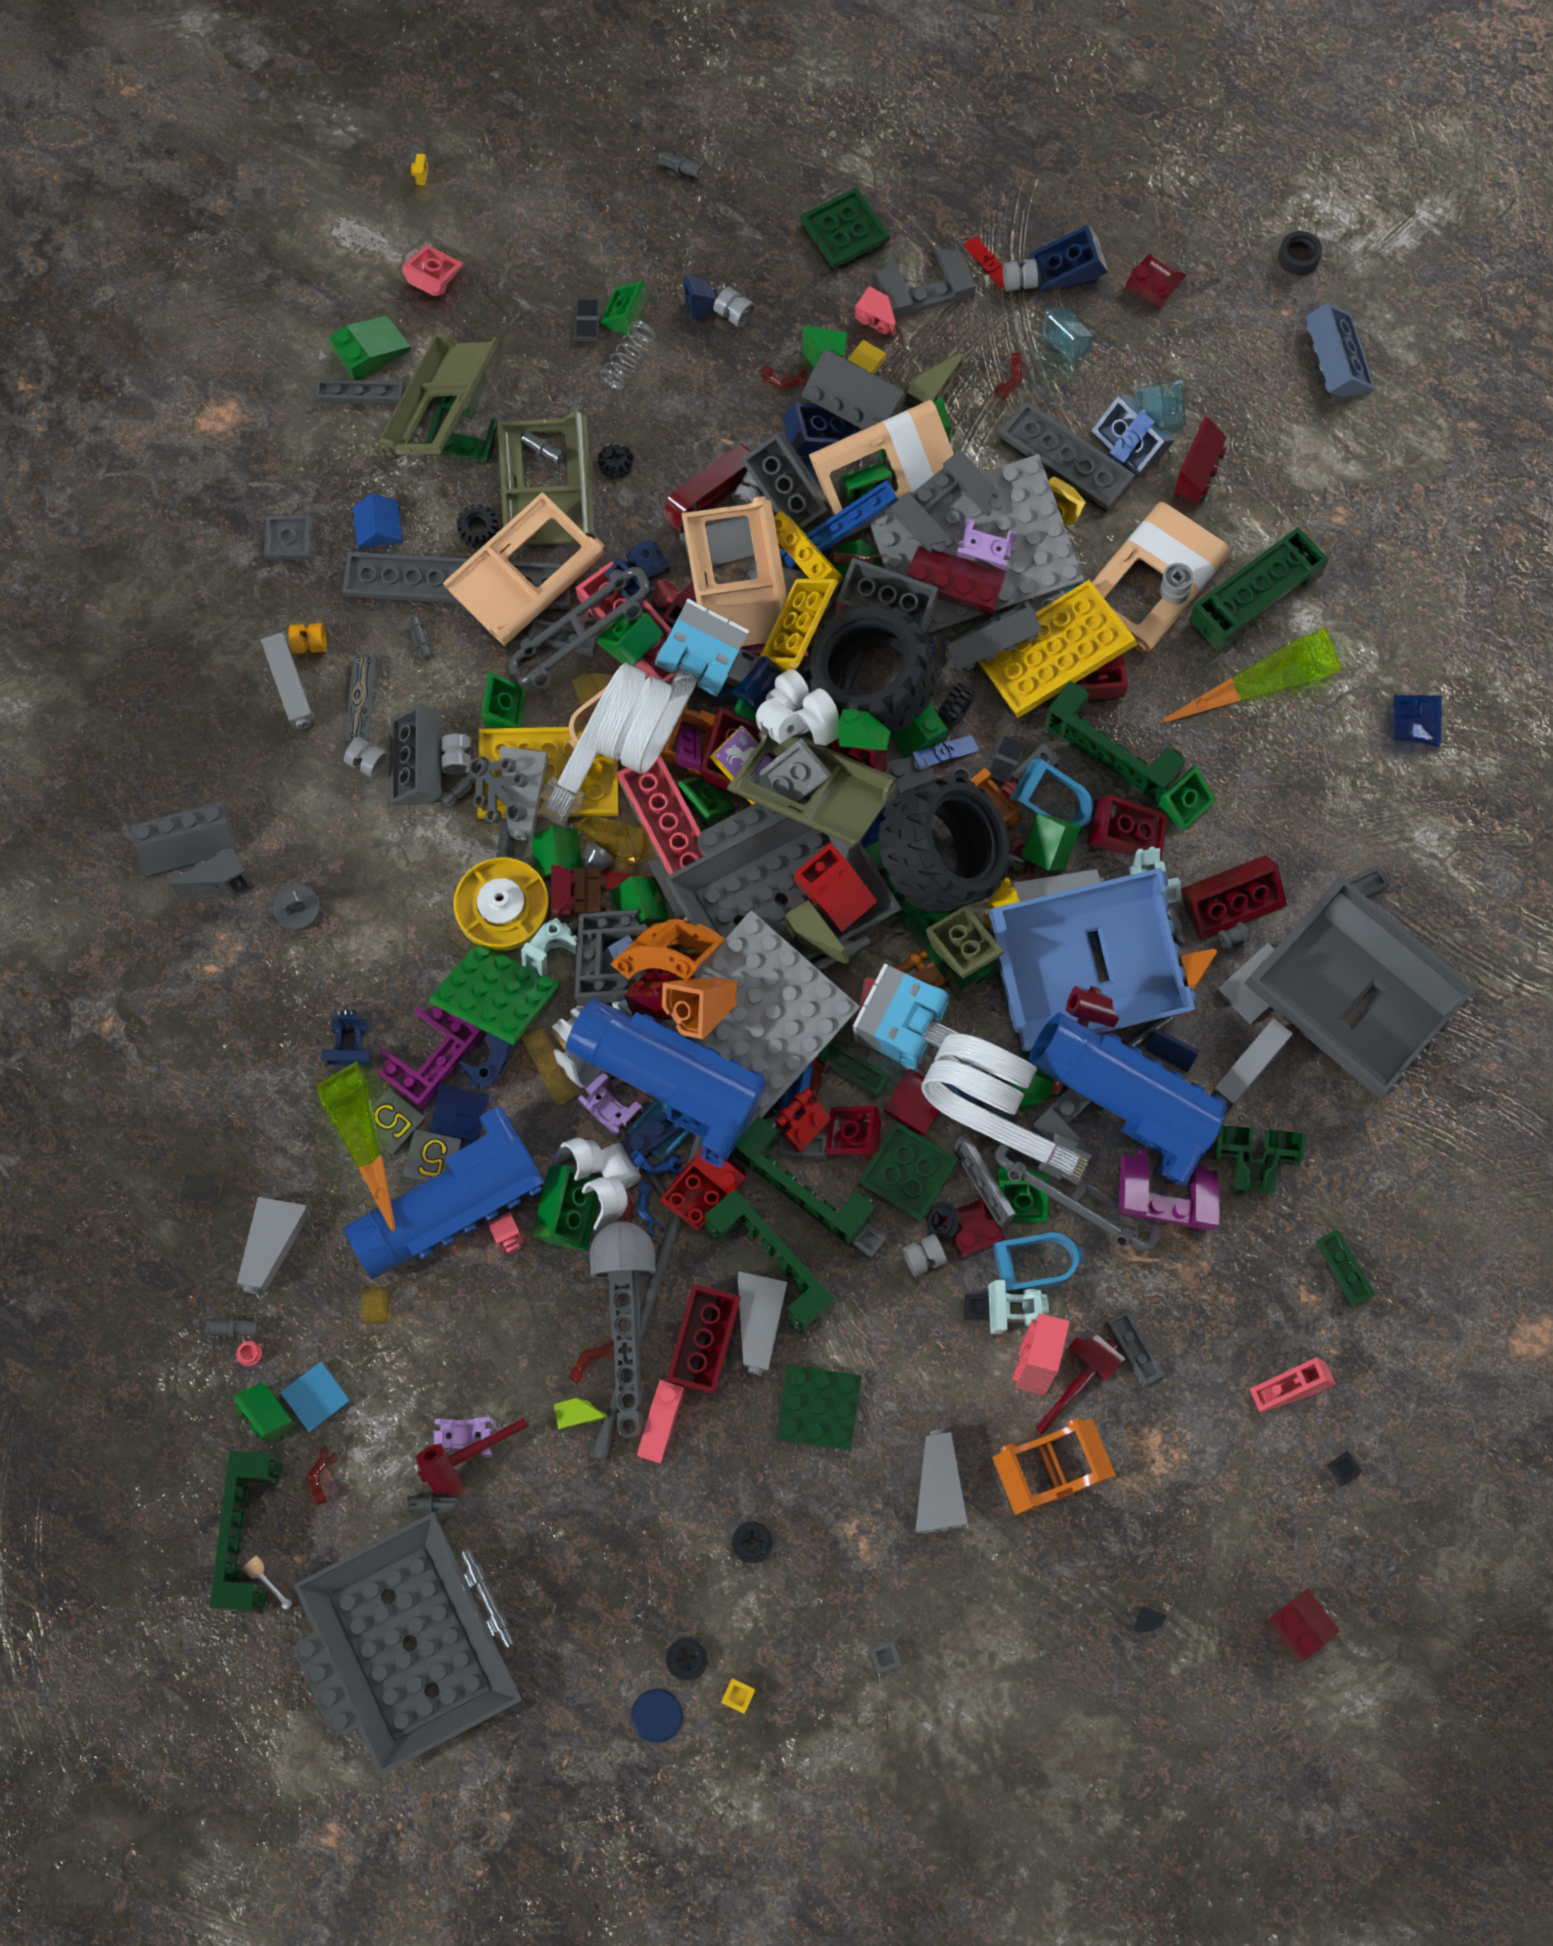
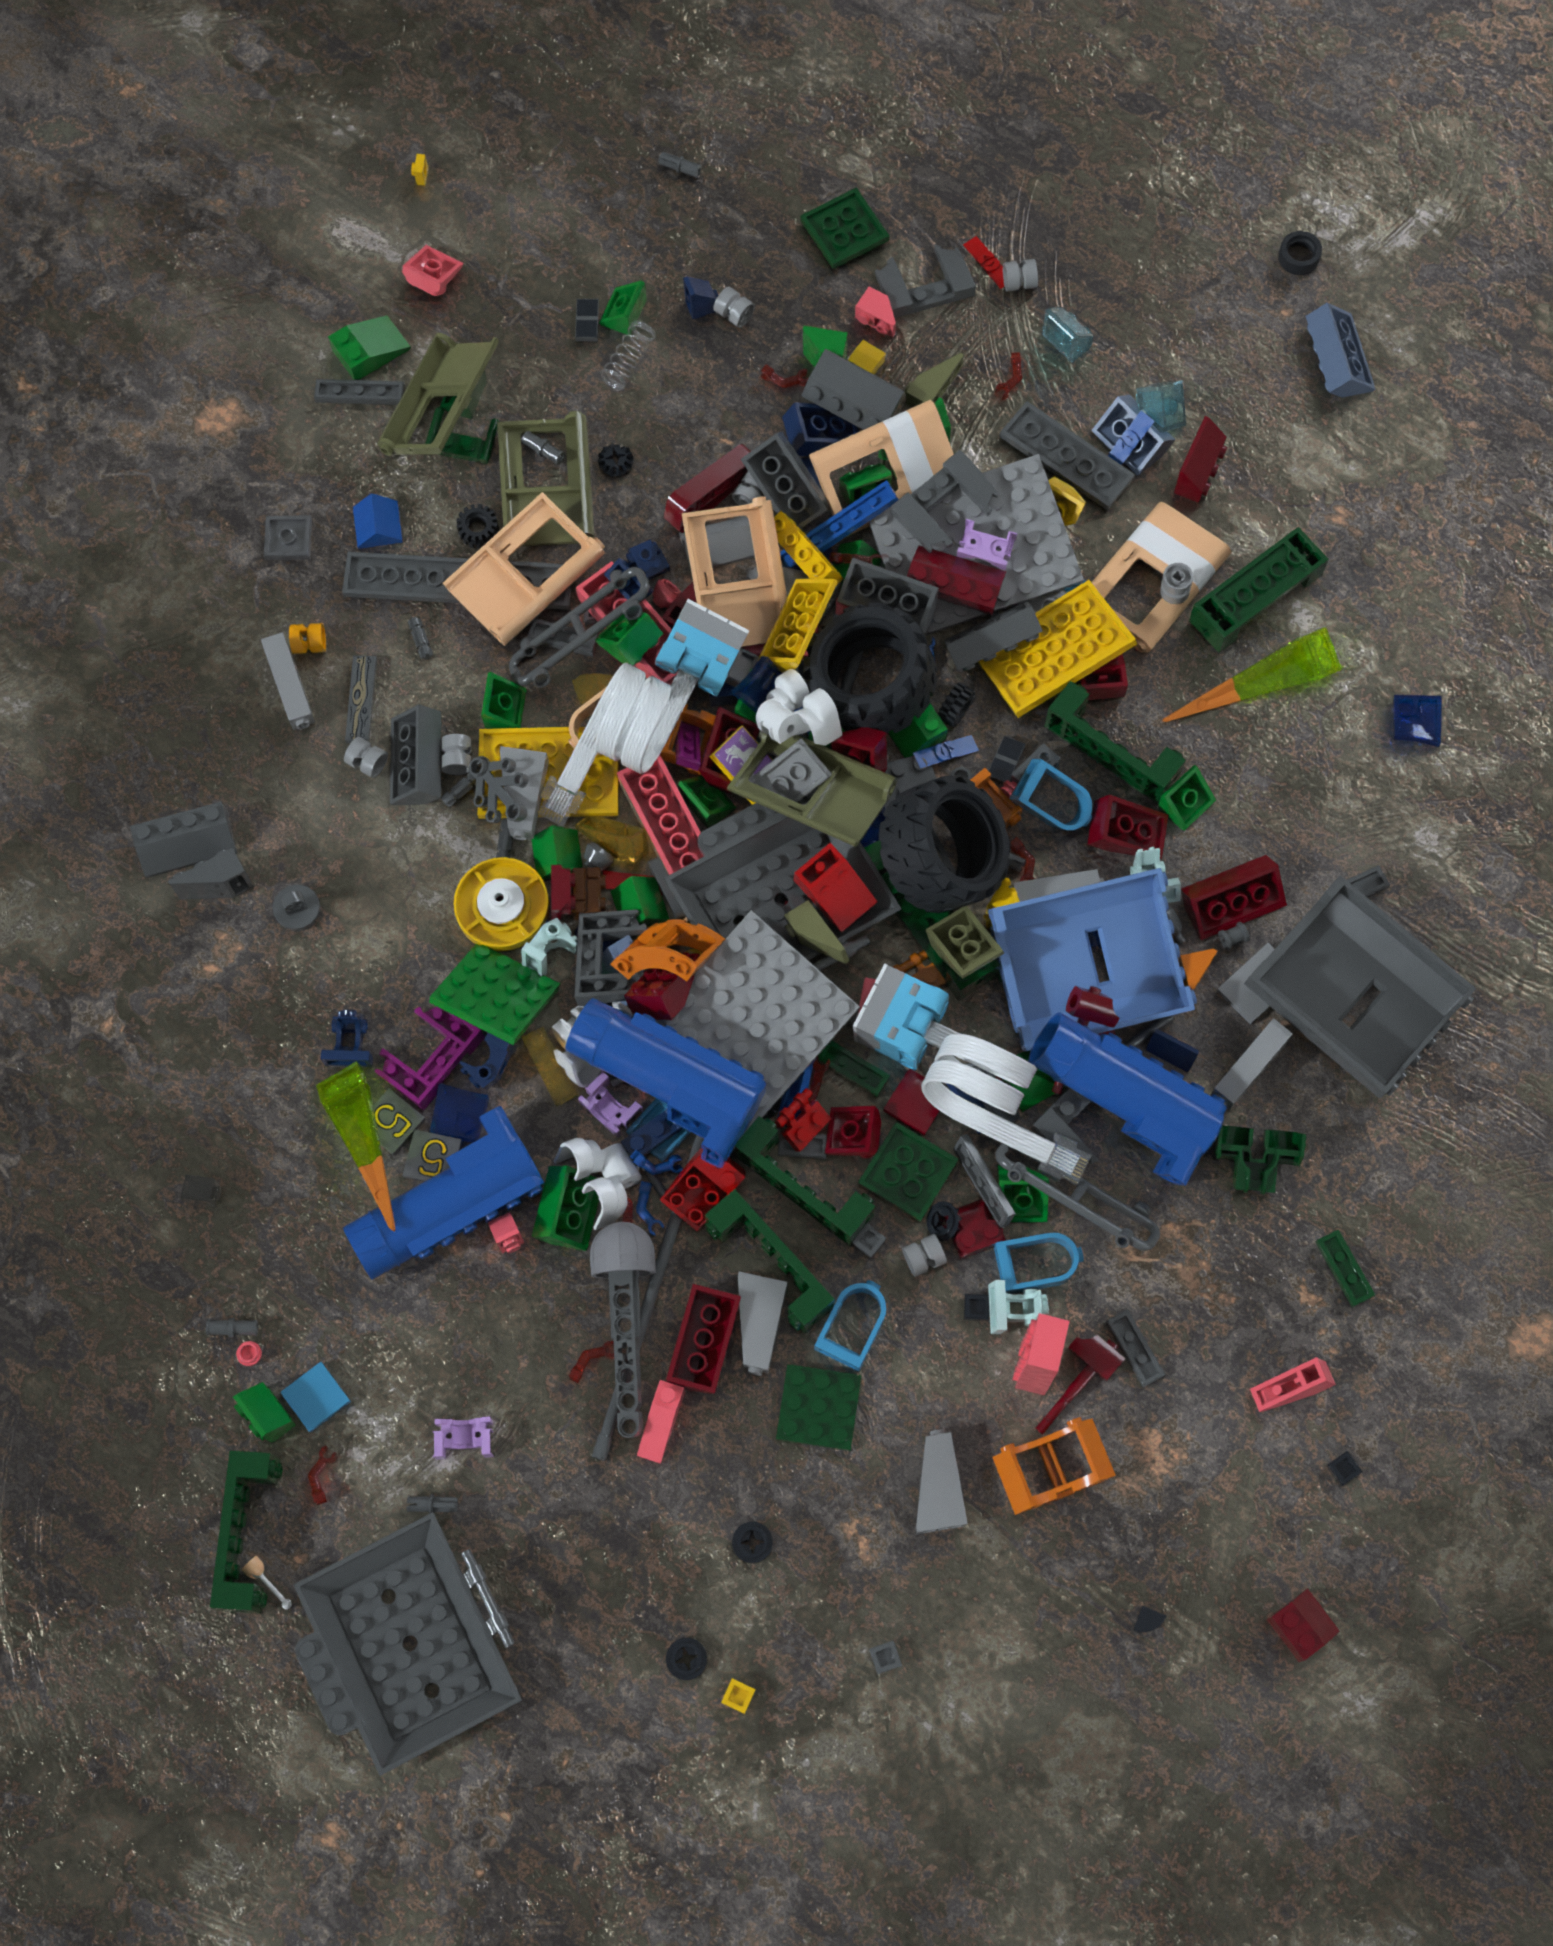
light grey slope [237,1197,310,1294] -> none
clear yellow piece [361,1284,388,1327] -> none
dark red piece [415,1418,528,1497] -> none
lime slope [554,1398,607,1429] -> none
dark blue piece [631,1689,683,1743] -> none
orange slope [662,977,737,1039] -> none
green slope [838,709,891,750] -> none
green slope [1021,813,1081,871] -> none
dark blue slope [1029,224,1108,291] -> none
magenta wedge [1118,1149,1219,1231] -> none
dark red slope [1125,253,1186,308] -> none
none -> dark azure window [814,1280,886,1372]

